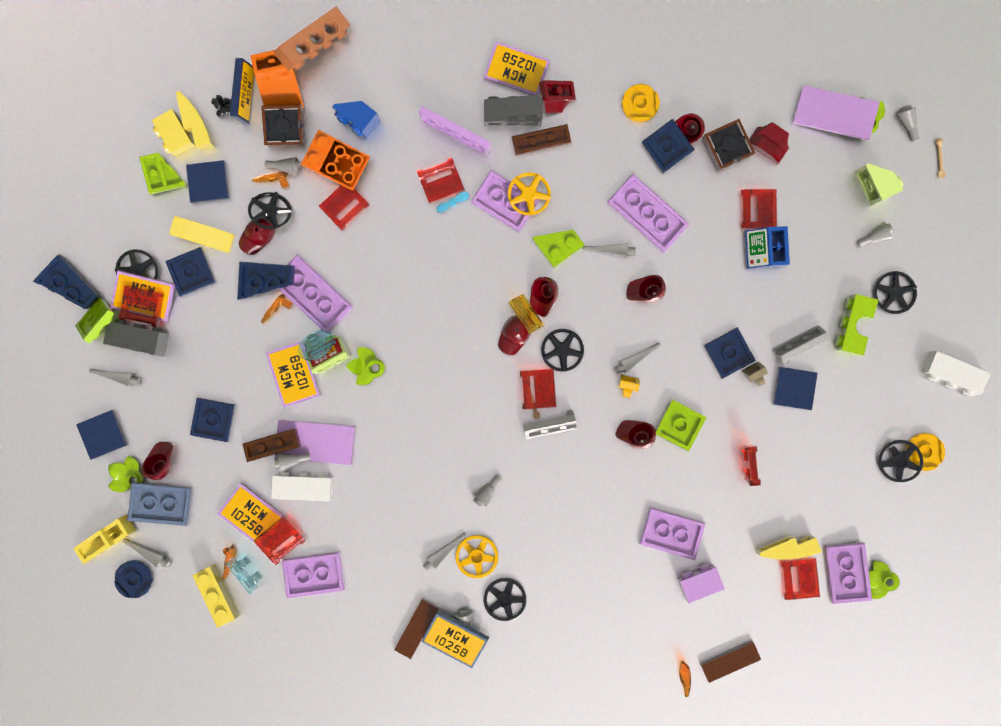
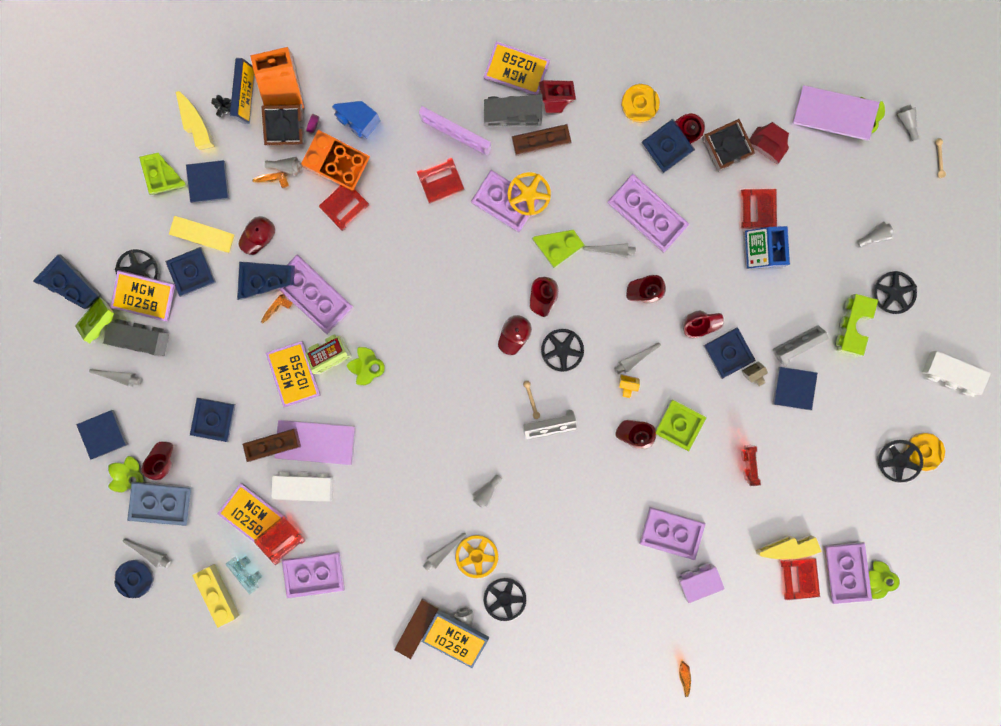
light yellow slope [73,515,136,565] -> none
clear red plate [119,285,164,327] -> none
light yellow brick [152,109,195,157] -> none
clear orange bar [222,544,236,580] -> none
black wheel [248,192,292,229] -> none
nougat brick [274,6,350,72] -> none
light grey cone [274,453,311,472] -> none
clear light blue dish [298,330,334,361] -> none
medium azure piece [436,192,469,213] -> none
clear yellow tile [508,294,544,334] -> none
clear red plate [520,369,556,409] -> none
reddish brown tile [700,641,761,683] -> none
yellowish green slope [855,163,903,206] -> none
none -> magenta tile [306,114,320,134]
none -> dark red cap [683,310,724,338]

